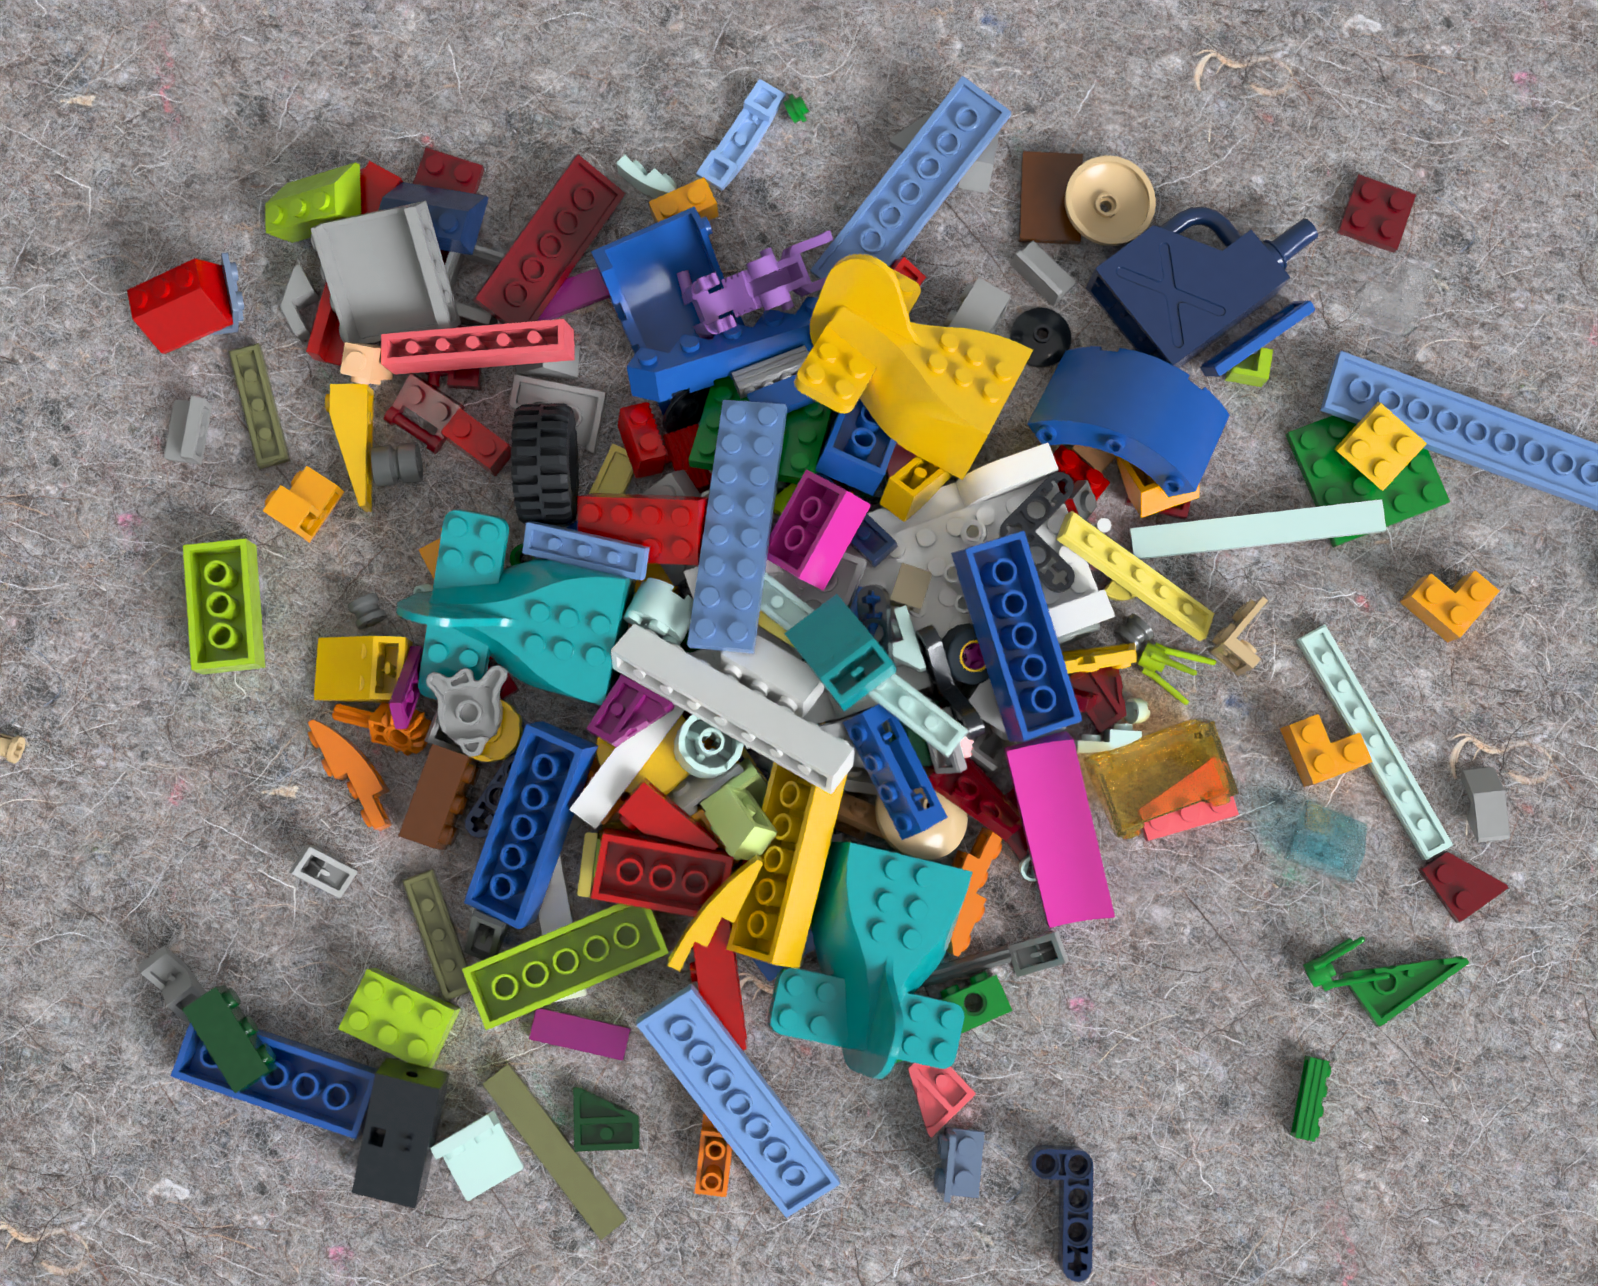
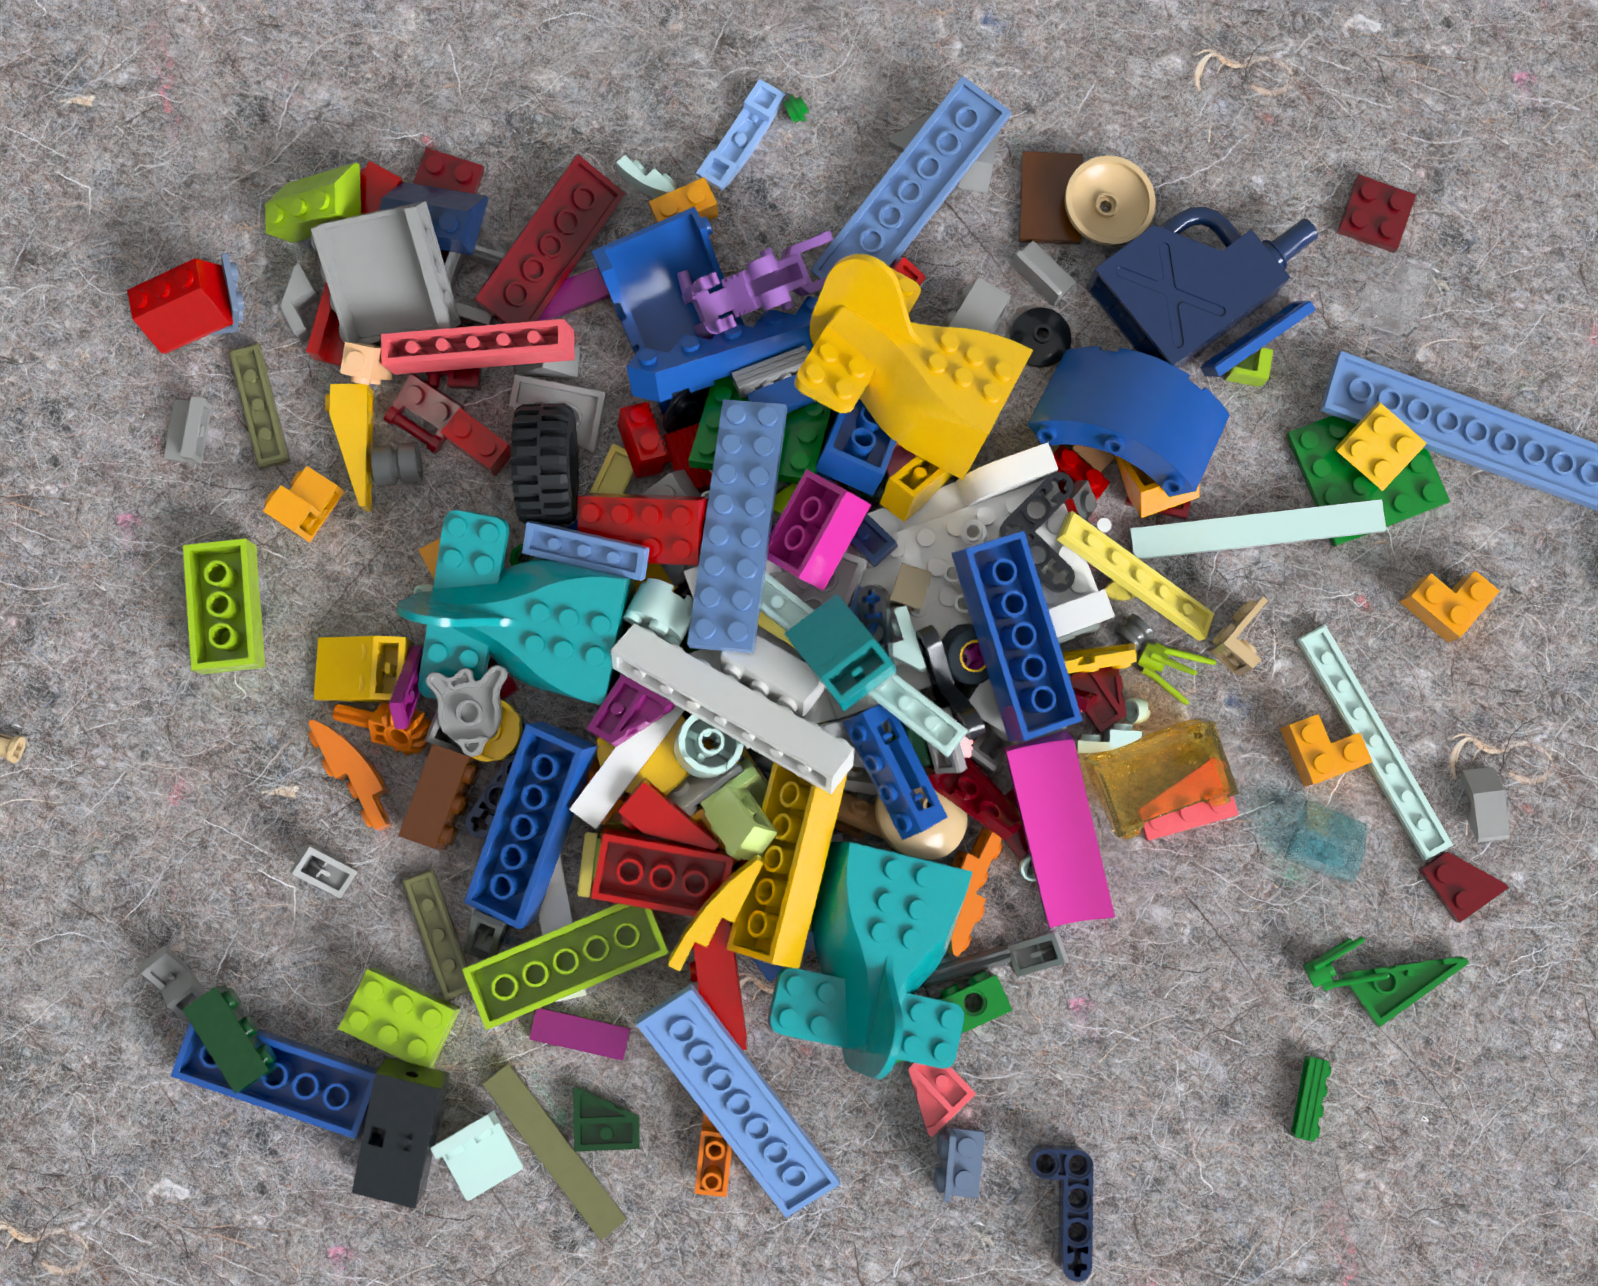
dark grey wheel [347,593,387,630] -> none

